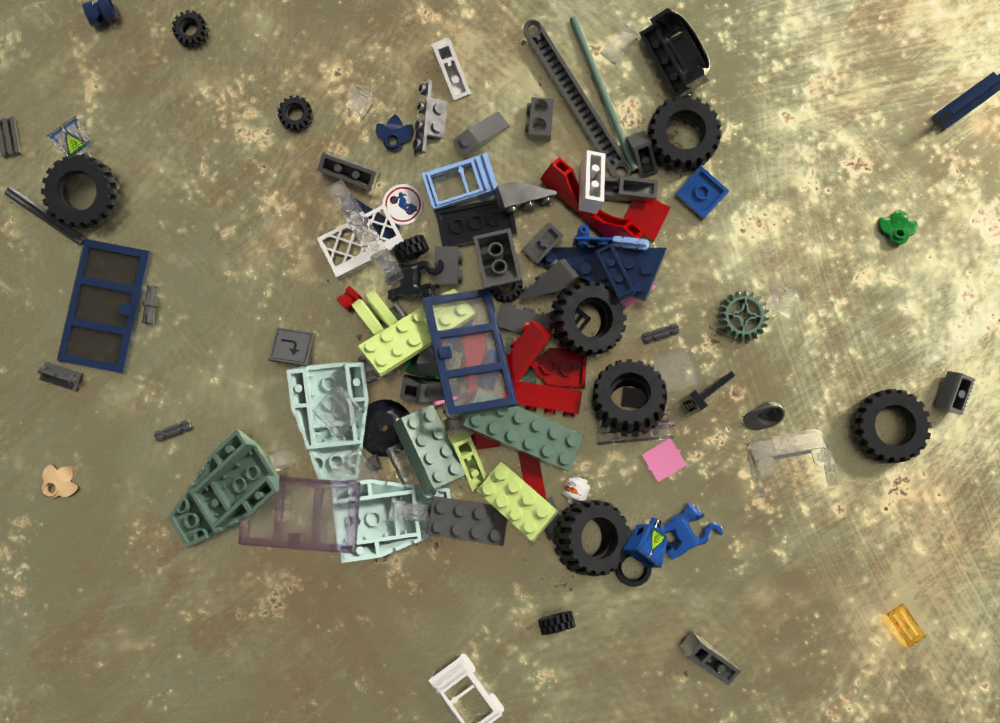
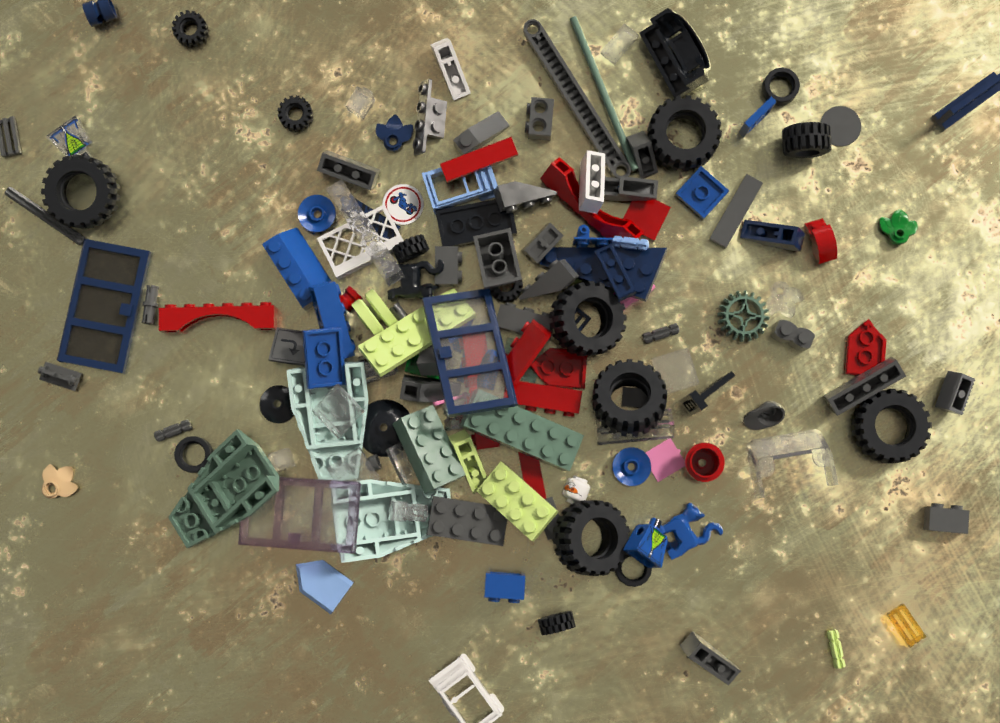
none -> red arch [159,302,277,333]
none -> black tyre [174,436,213,473]
none -> black dish [260,385,294,424]
none -> blue slope [262,227,331,311]
none -> light blue tile [296,560,354,614]
none -> blue dish [298,195,336,232]
none -> blue tile [302,327,346,389]
none -> blue brick [308,281,356,359]
none -> red tile [440,137,518,183]
none -> blue brick [484,571,525,603]
none -> blue dish [612,447,651,486]
none -> red piece [685,443,725,482]
none -> dark grey tile [709,174,763,249]
none -> blue tile [738,96,776,137]
none -> dark blue slope [740,220,805,252]
none -> black tyre [762,67,800,106]
none -> dark grey brick [770,320,815,351]
none -> black tyre [782,122,832,158]
none -> red brick [805,218,837,264]
none -> dark grey sticker [820,106,861,146]
none -> dark grey brick [824,357,906,416]
none -> yellowish green axle [827,630,846,669]
none -> red tile [845,319,887,376]
none -> dark grey brick [923,503,970,534]

